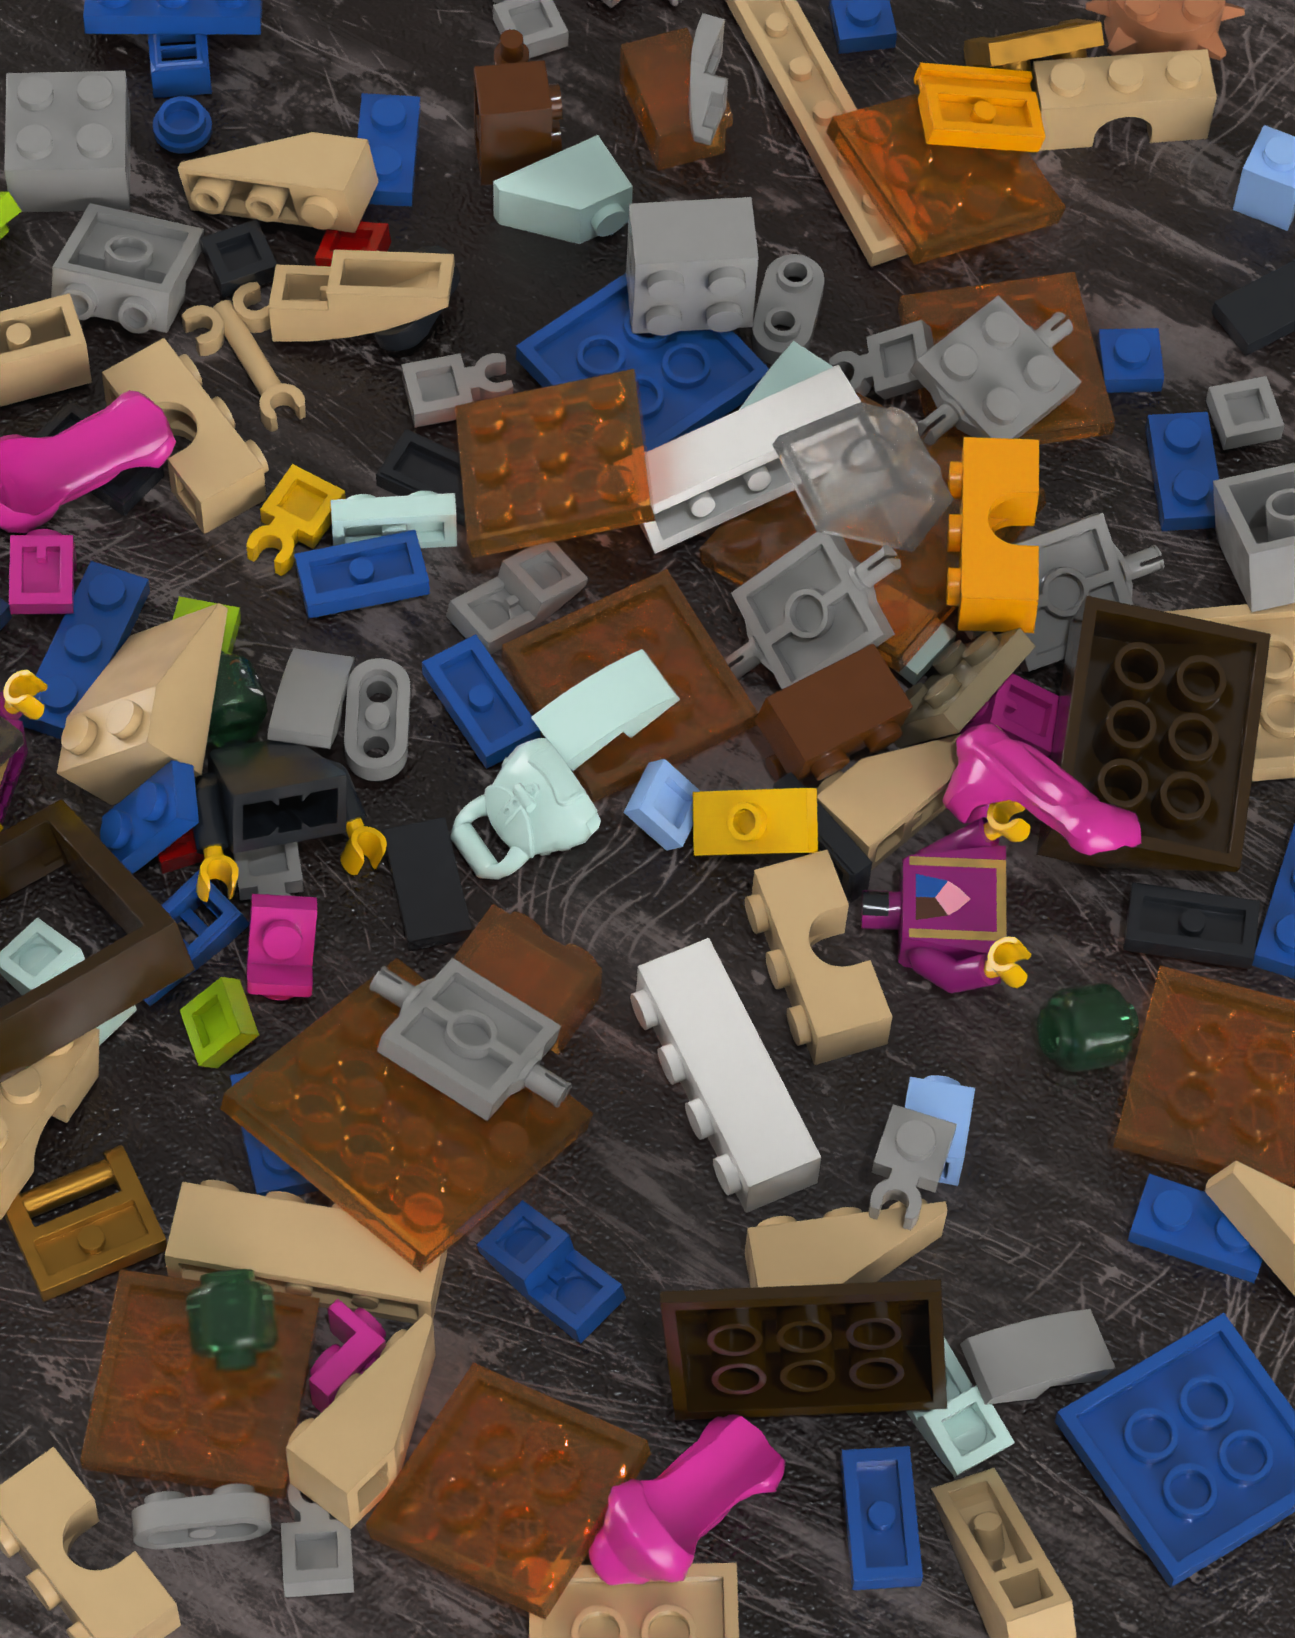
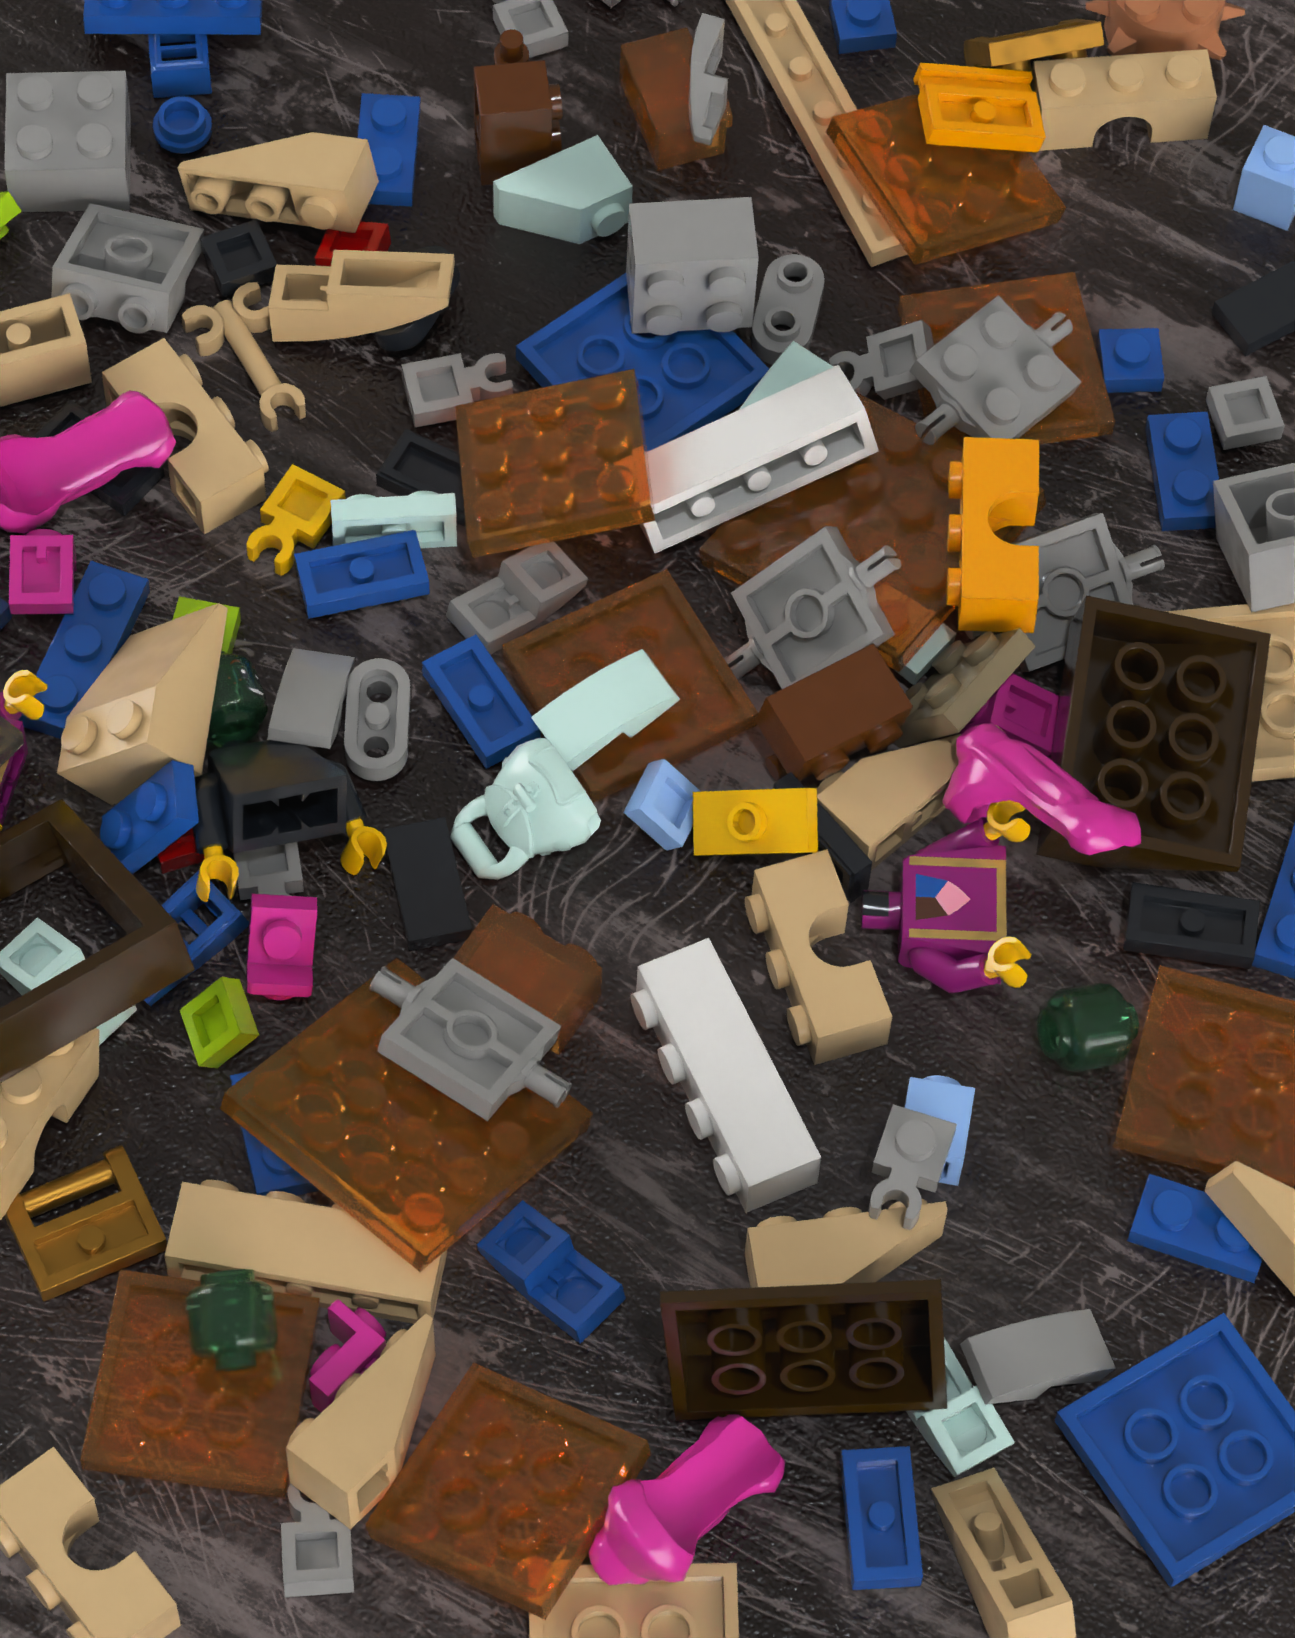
light grey plate [131,1484,272,1549] -> none
clear slope [772,402,954,552] -> none

